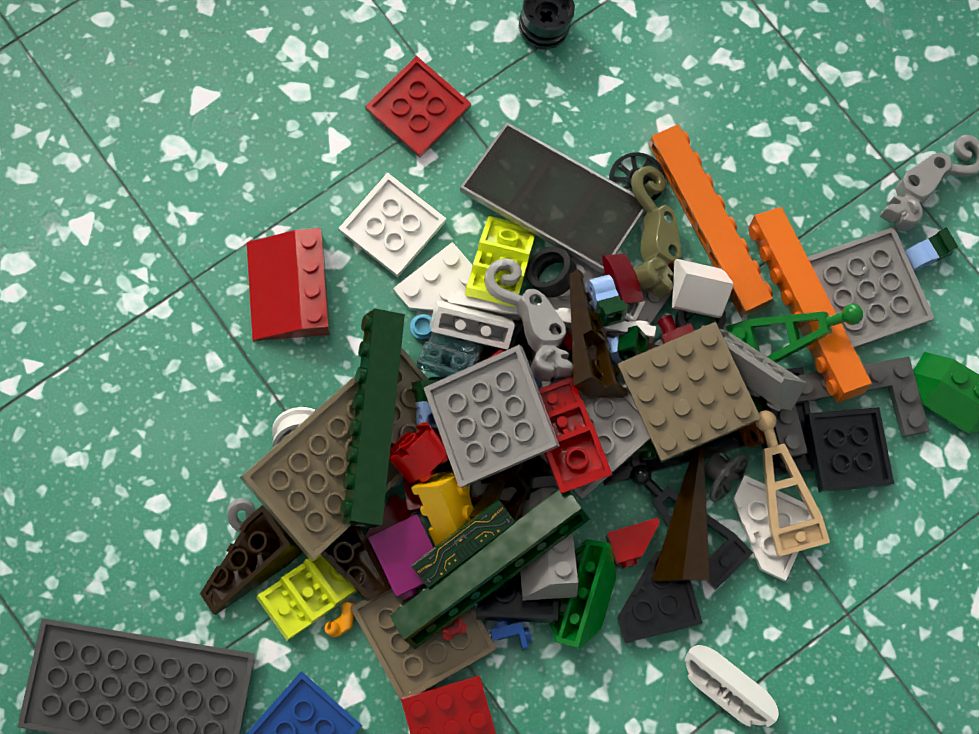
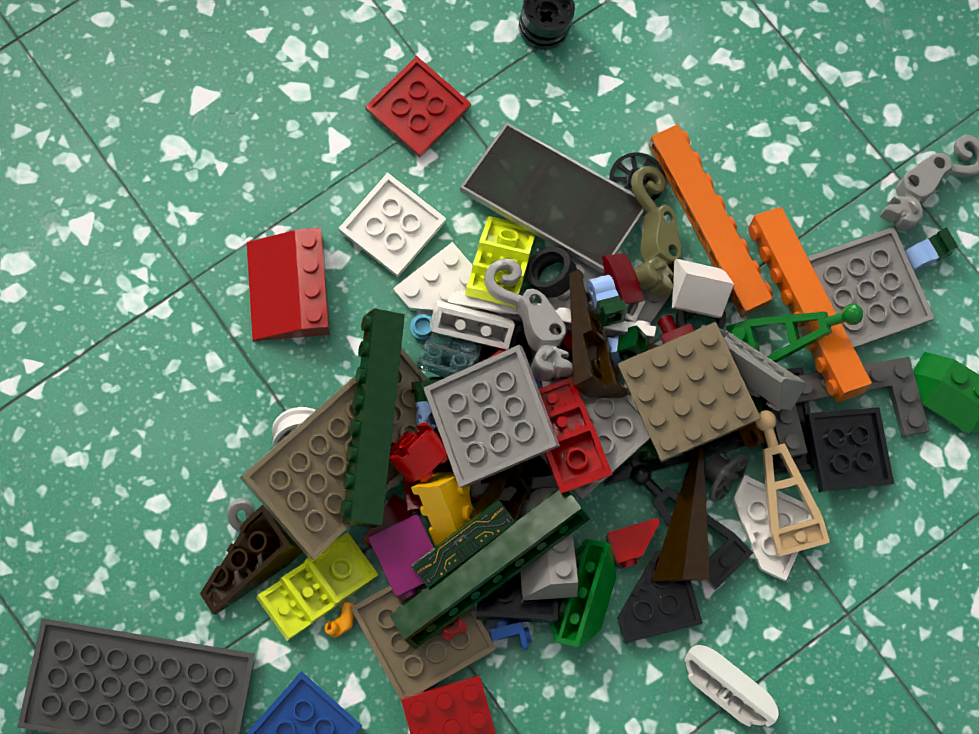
dark brown wedge [320,525,391,601] -> none

